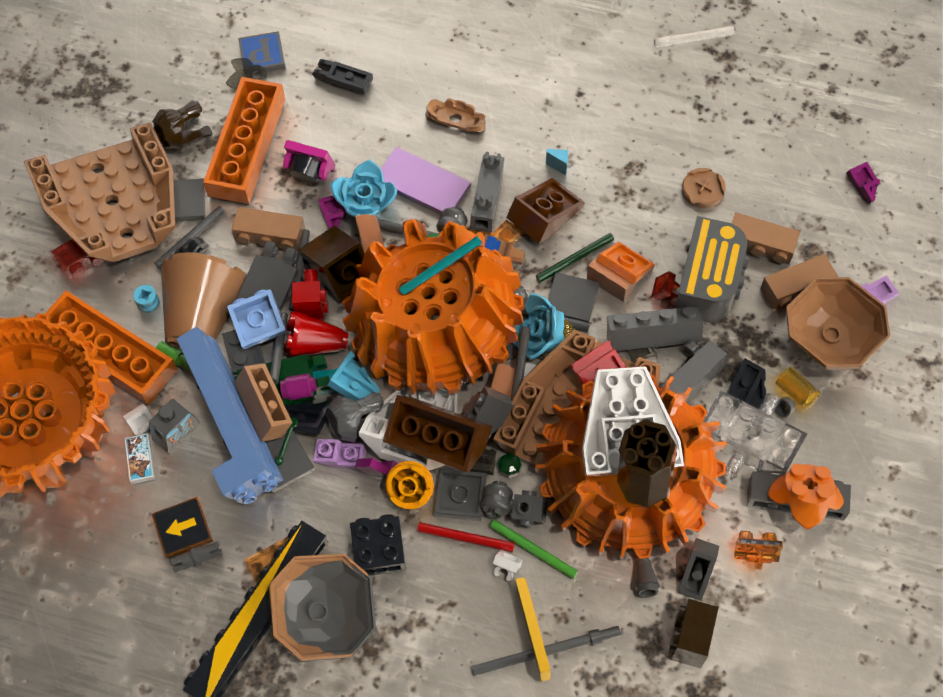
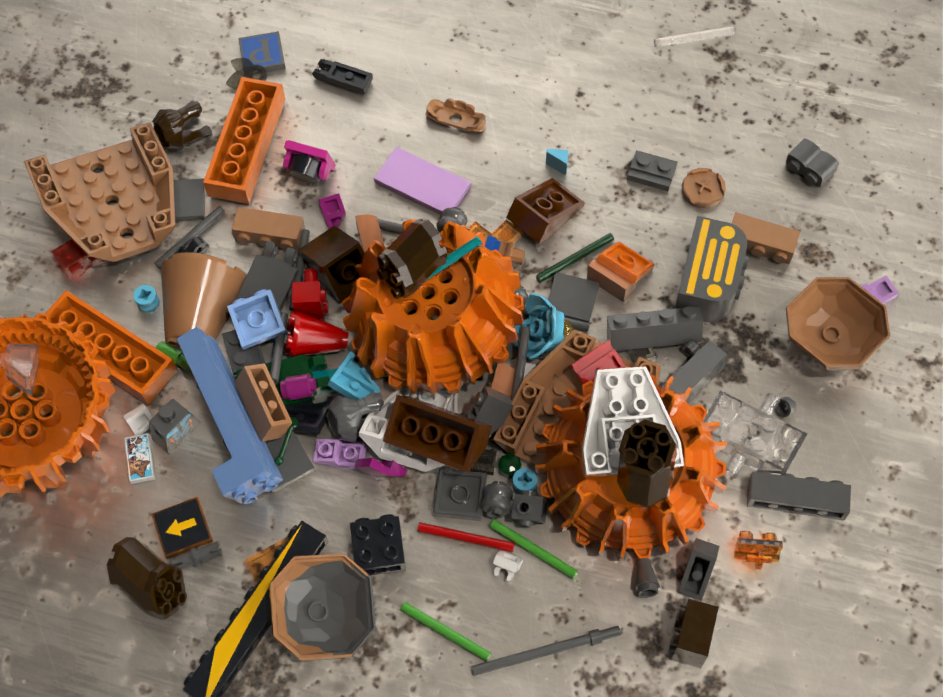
medium azure brick [330,159,397,218] -> none
light orange cone [385,461,434,509] -> none
dark grey brick [470,152,505,232] -> none
yellow tile [515,577,551,682] -> none
clear red tile [651,271,680,301] -> none
black wing [723,358,767,421] -> none
medium nougat brick [761,254,838,310] -> none
orange brick [767,464,844,530] -> none
clear yellow piece [775,366,822,410] -> none
magenta slope [846,162,880,204] -> none
none -> clear slope [0,344,40,395]
none -> dark brown brick [107,537,187,619]
none -> dark brown brick [377,218,447,299]
none -> bright green bar [400,602,491,662]
none -> medium azure wheel [512,468,537,495]
none -> dark grey plate [627,150,678,191]
none -> dark grey brick [786,138,839,187]

